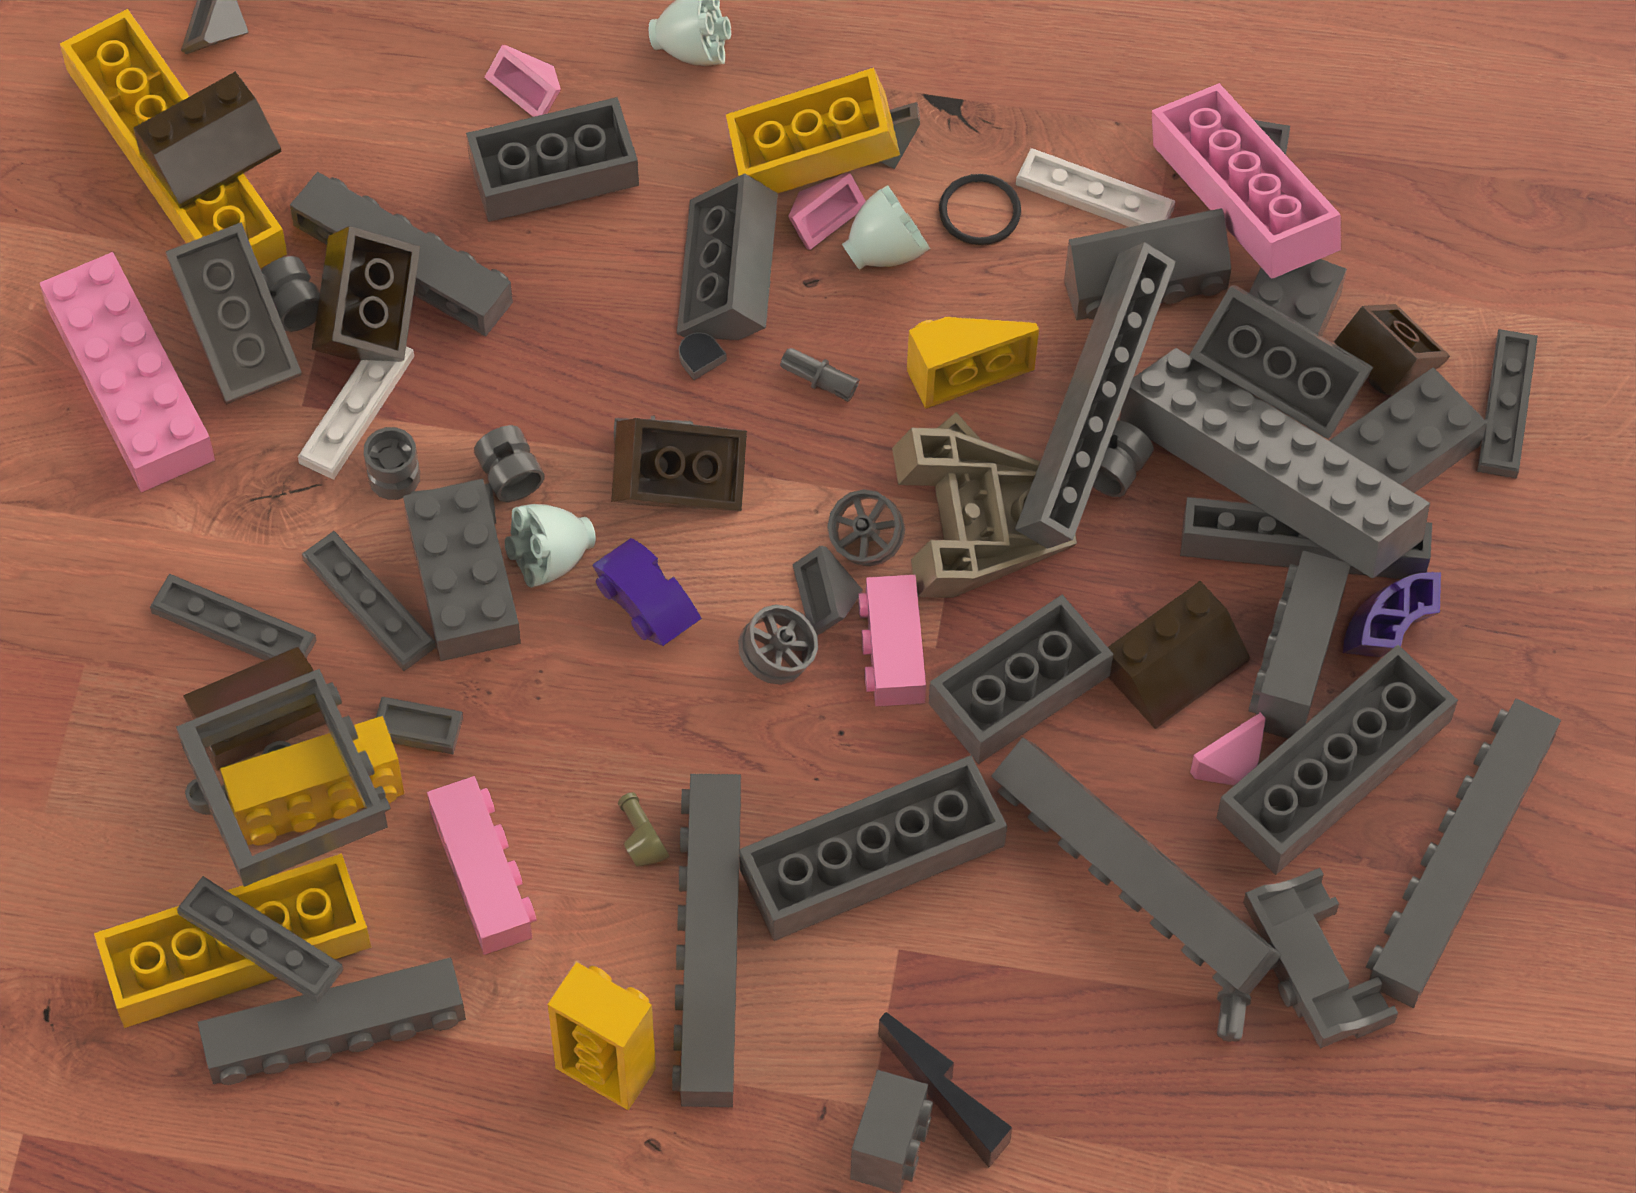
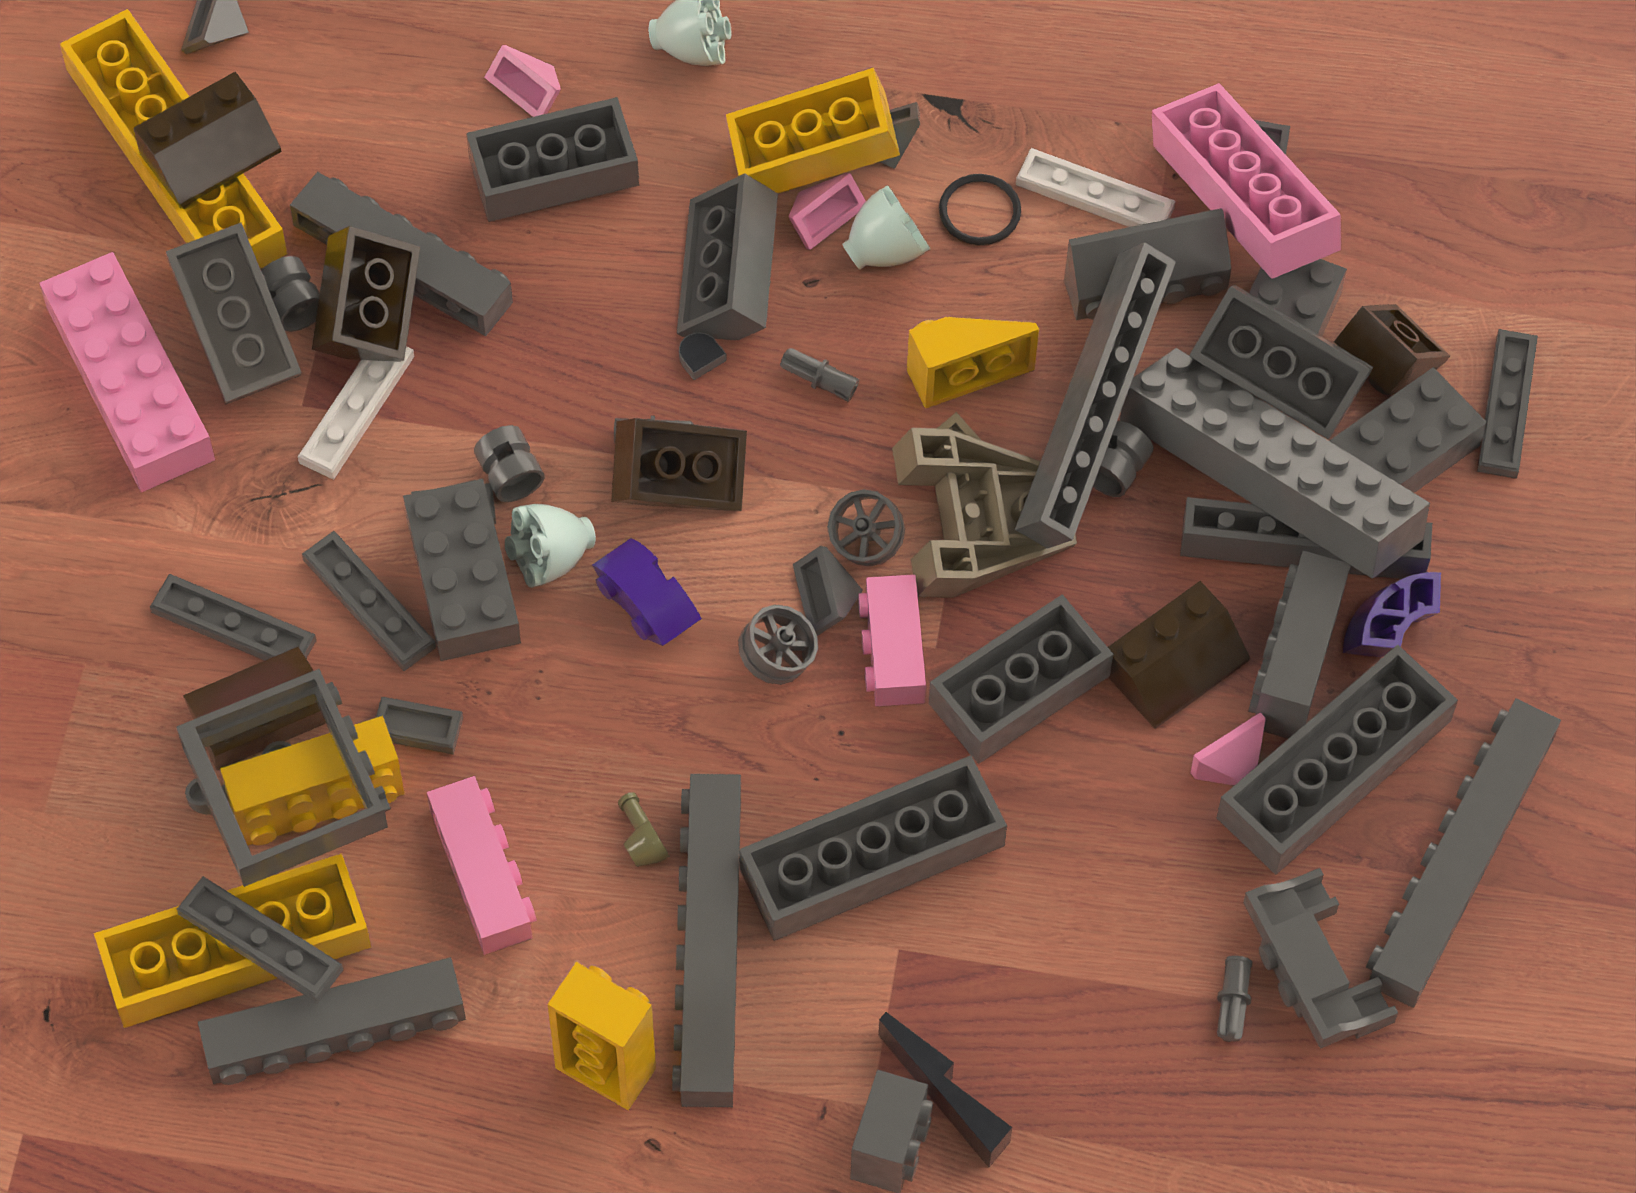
dark grey wheel [363,427,420,500] -> none
dark grey brick [991,737,1281,995] -> none

